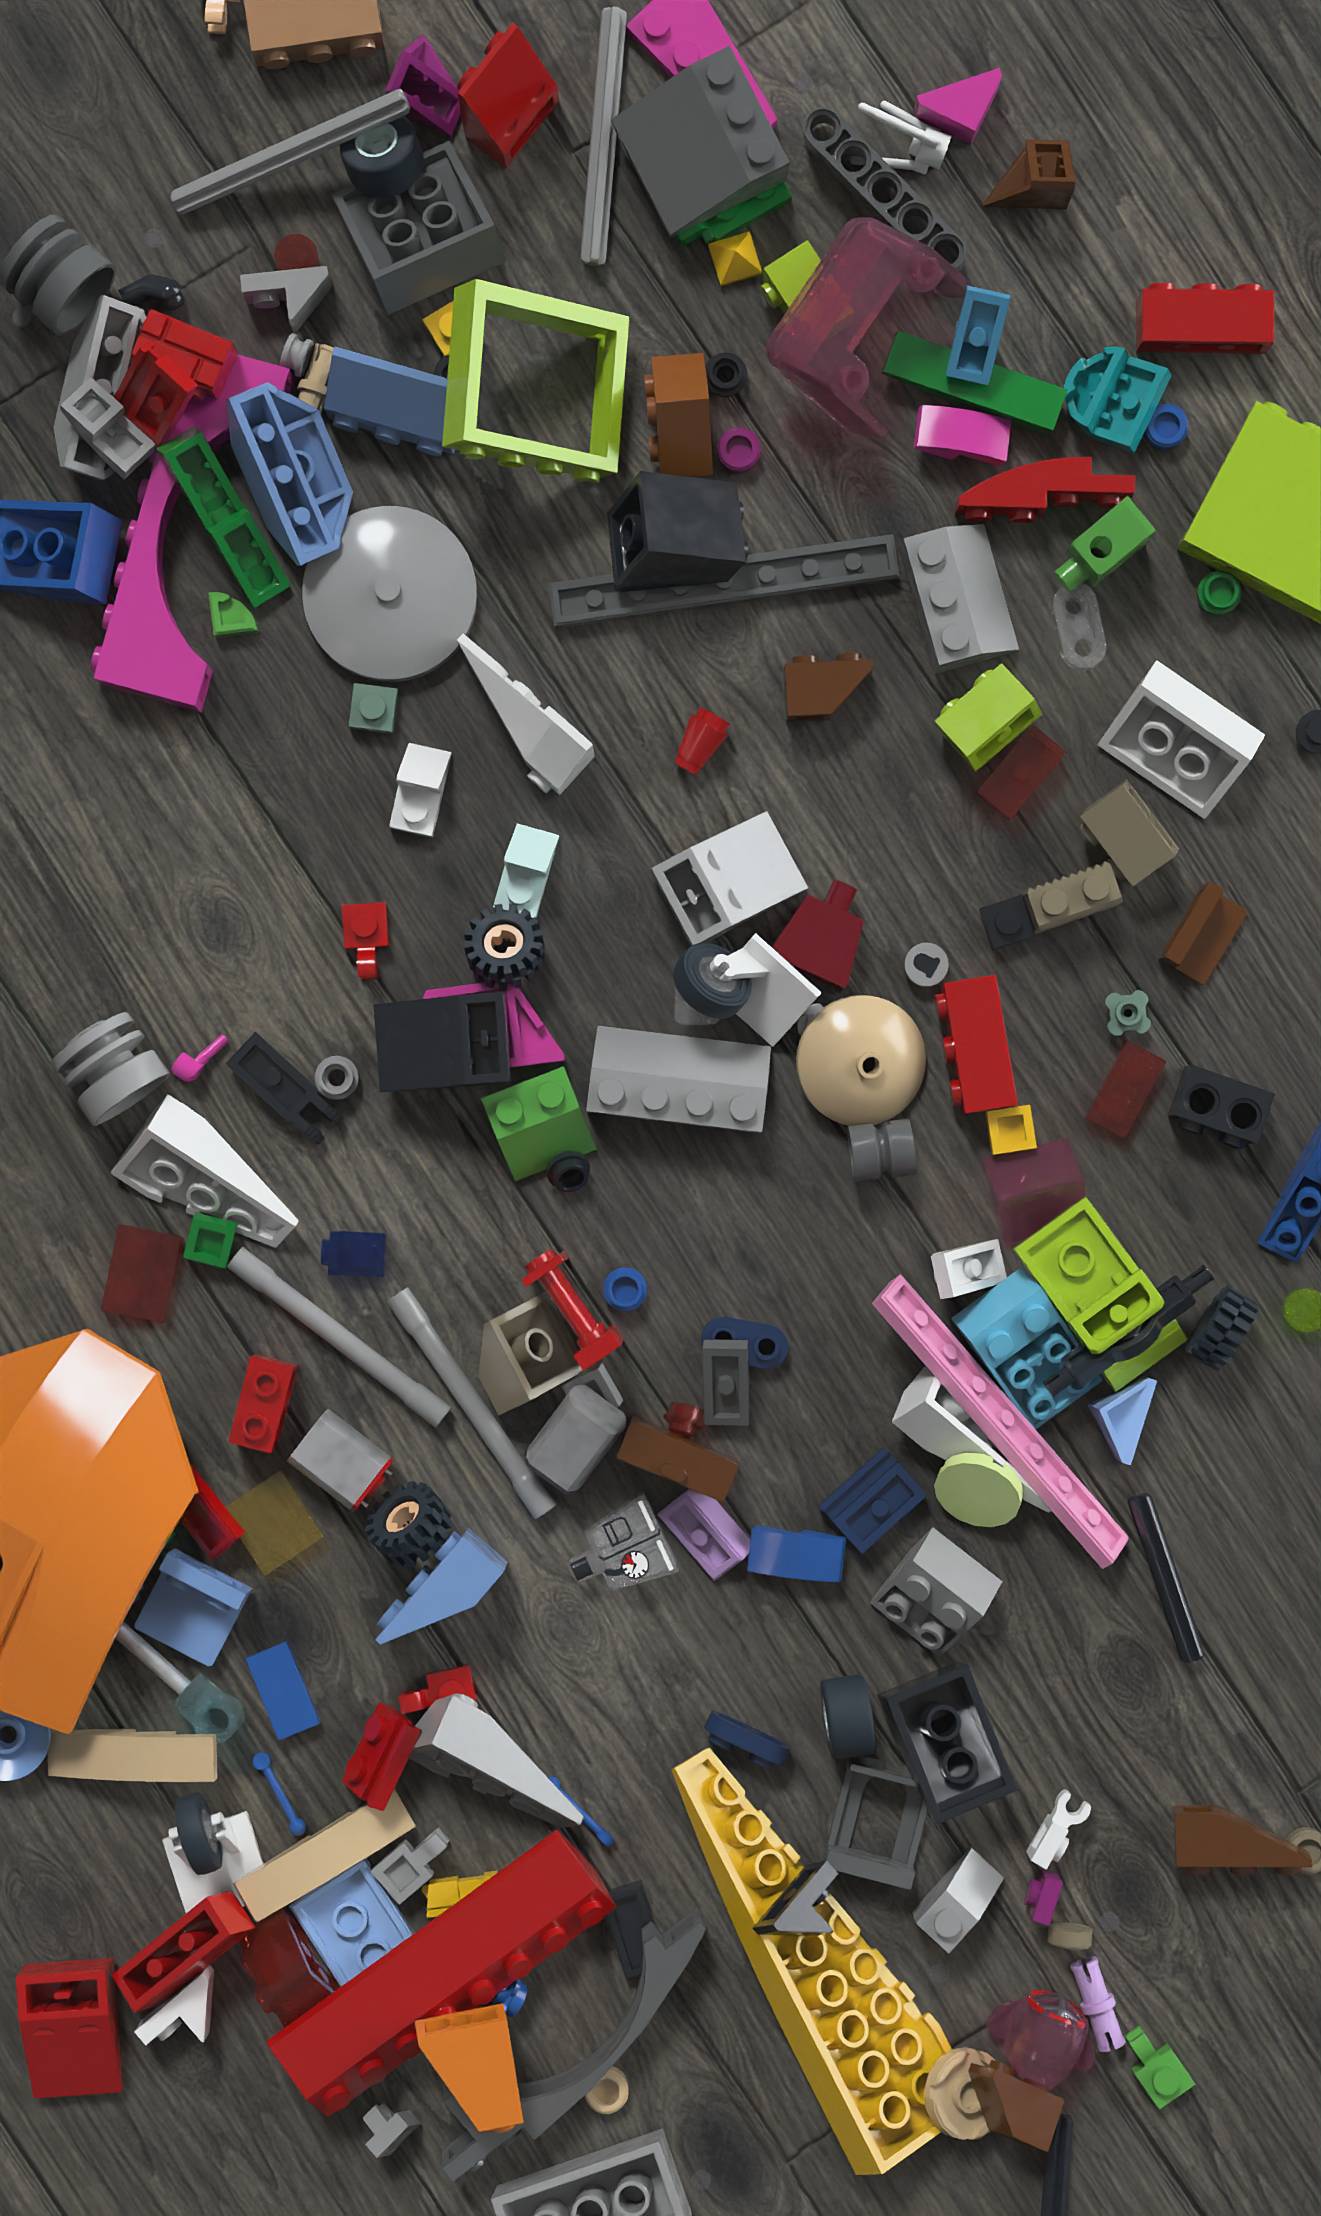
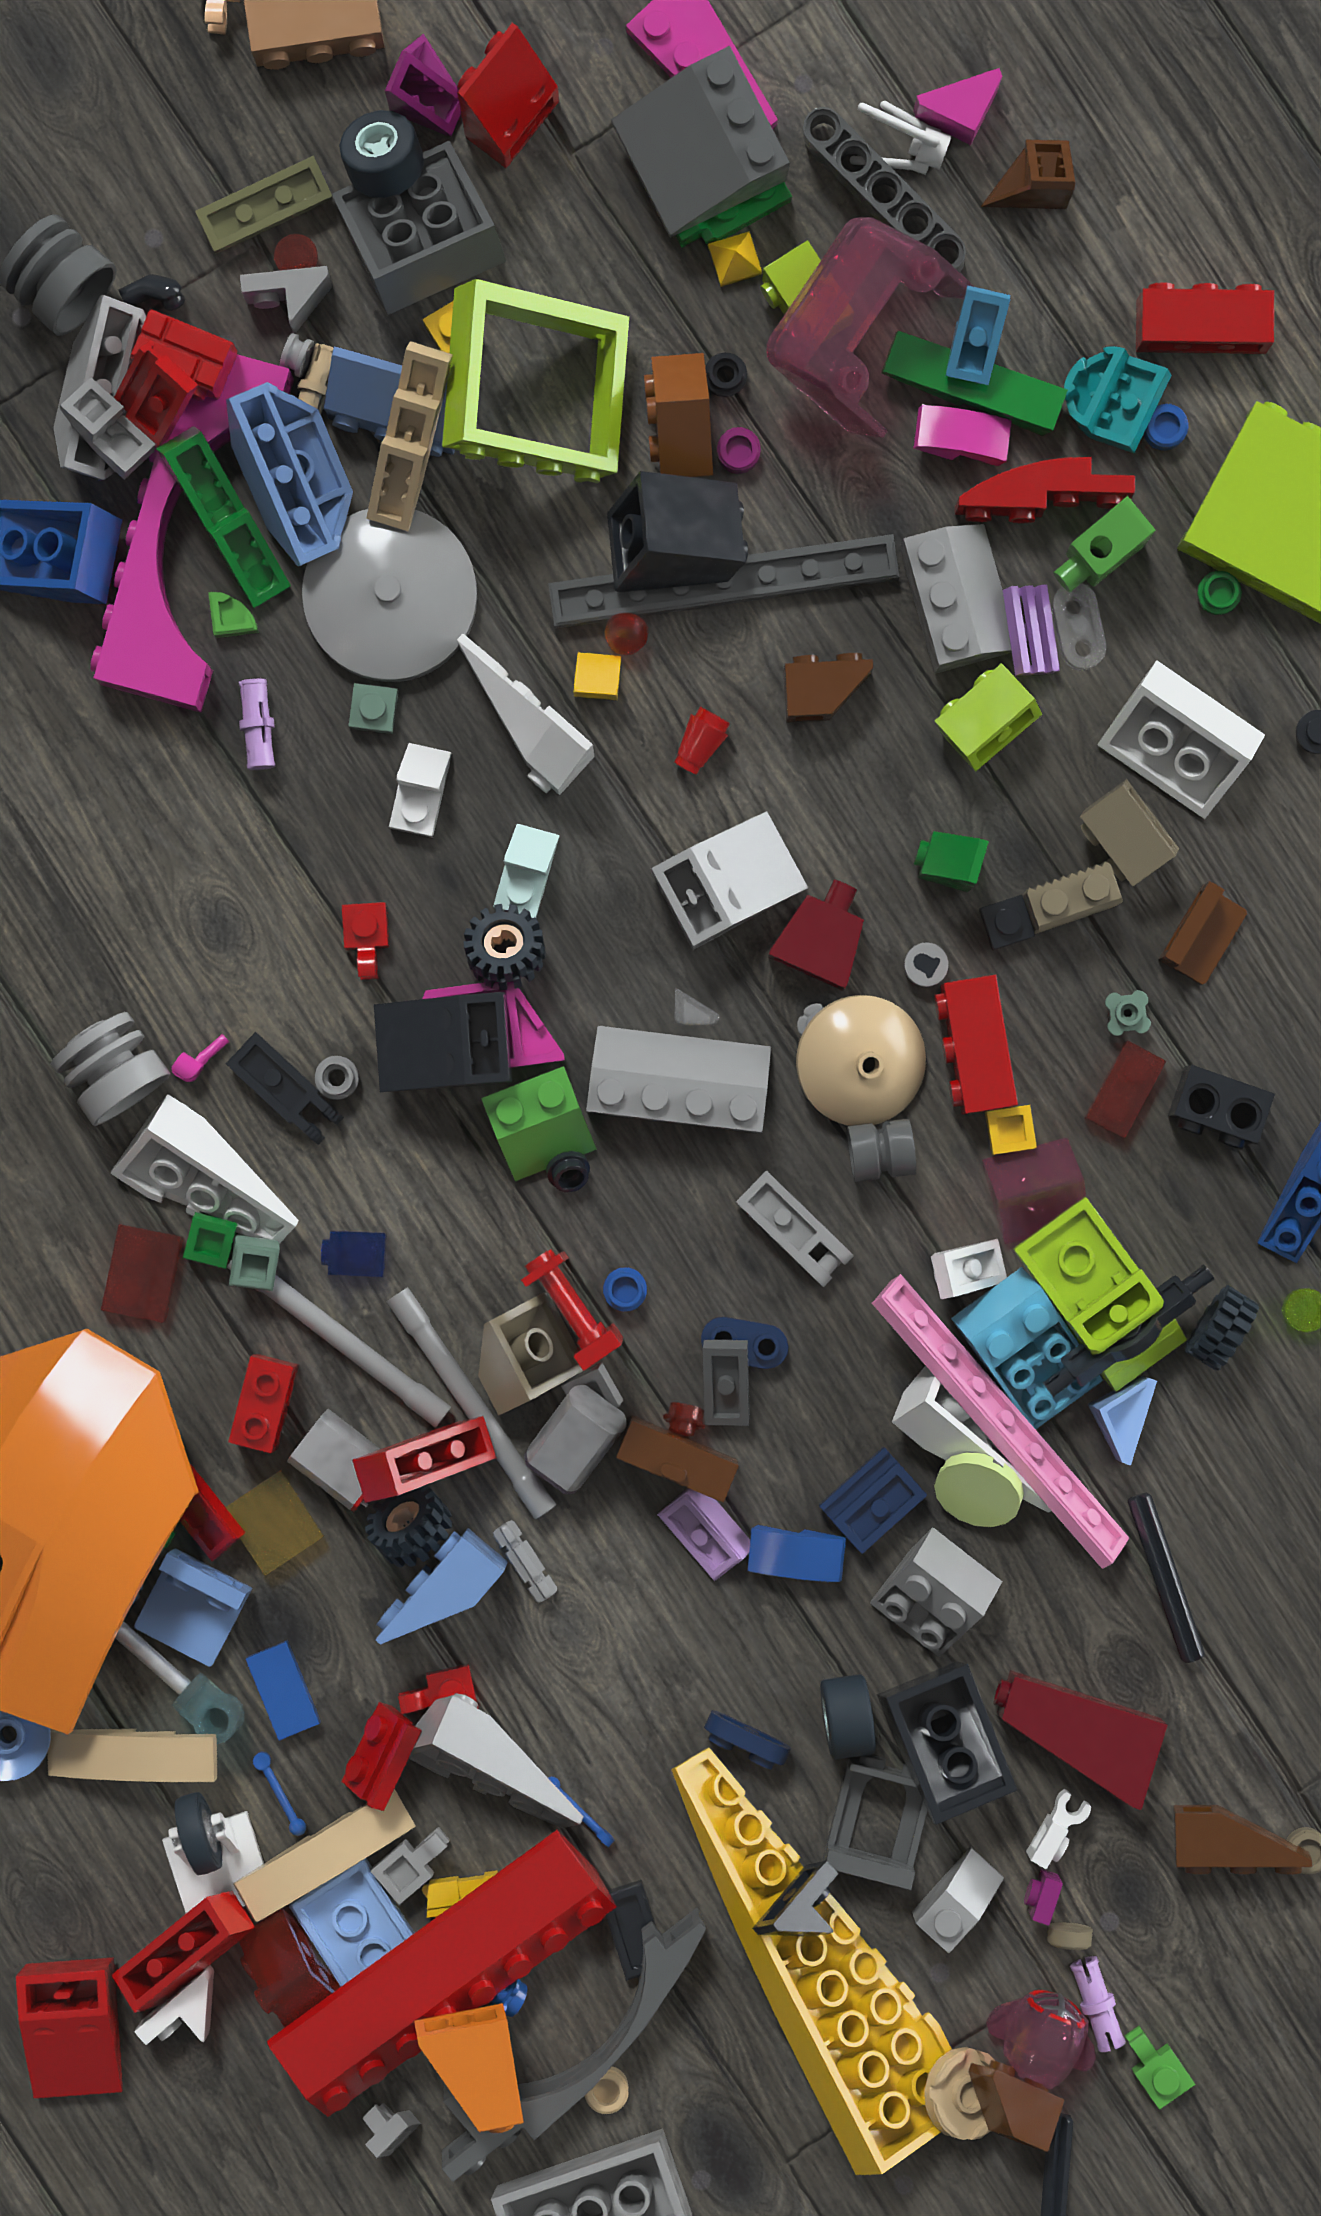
light grey axle [170,89,410,215] -> none
clear torso [568,1491,679,1591] -> none
light grey axle [580,6,627,266] -> none
plate [673,934,821,1047] -> none
clear red plate [975,725,1067,821] -> none
none -> olive plate [195,155,333,254]
none -> sand green slope [229,1235,280,1291]
none -> lavender pin [239,678,275,770]
none -> red brick [352,1416,496,1503]
none -> tan slope [366,341,453,531]
none -> light grey axle [493,1520,557,1603]
none -> yellow slope [573,652,621,700]
none -> clear red plate [605,613,649,655]
none -> light grey plate [736,1171,854,1287]
none -> green slope [913,831,989,892]
none -> dark red slope [993,1670,1168,1810]
none -> medium lavender tile [1003,585,1060,676]

